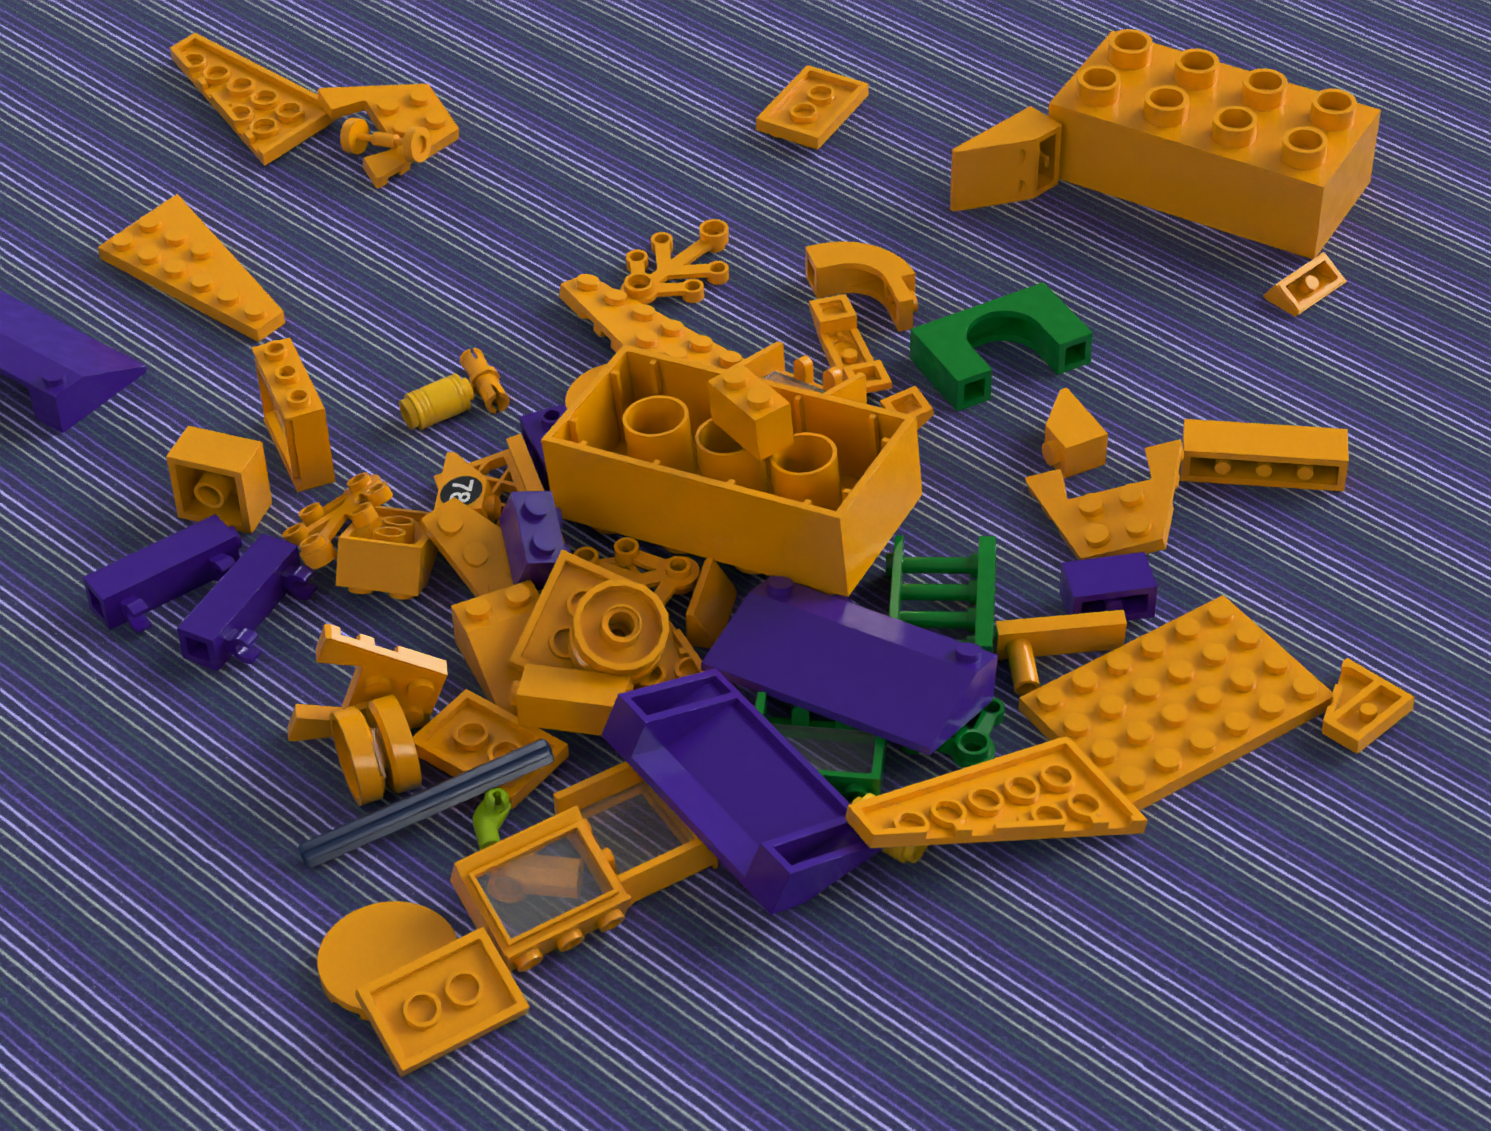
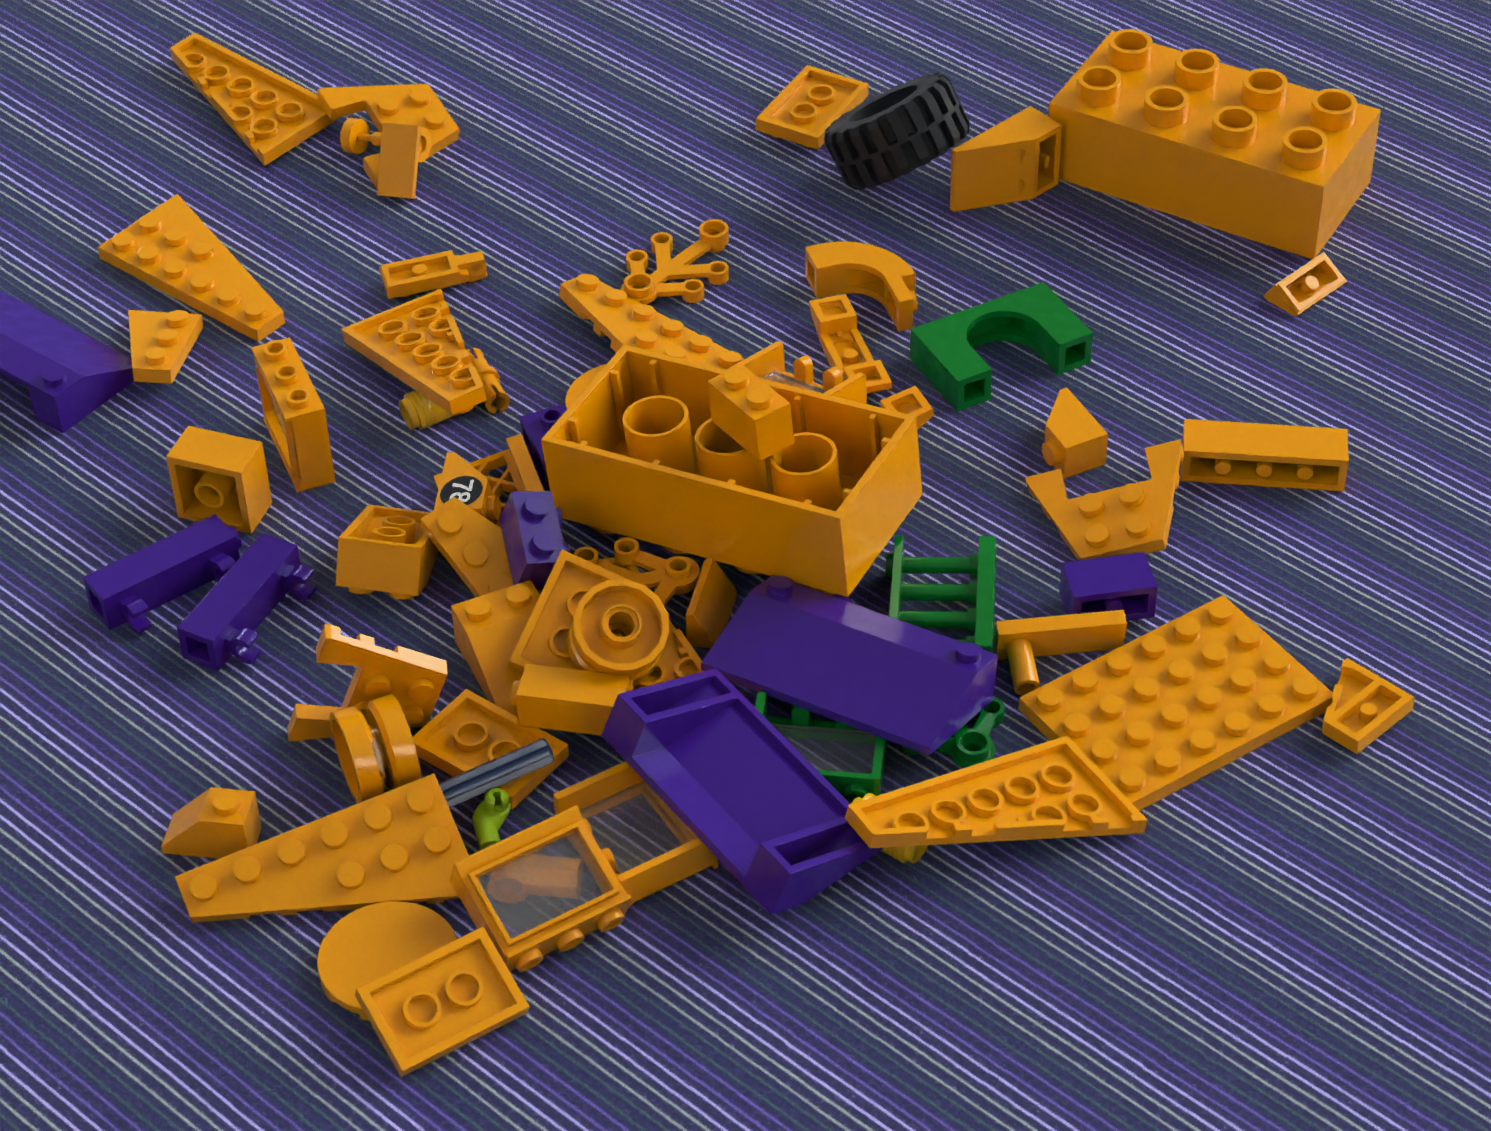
light orange plant [282,472,393,570] -> none
none -> light orange wing [128,310,203,384]
none -> light orange slope [161,787,262,859]
none -> light orange wing [175,773,484,923]
none -> light orange wing [341,289,487,415]
none -> light orange tile [377,122,421,199]
none -> light orange hinge [379,250,487,299]
none -> black tyre [824,73,970,190]

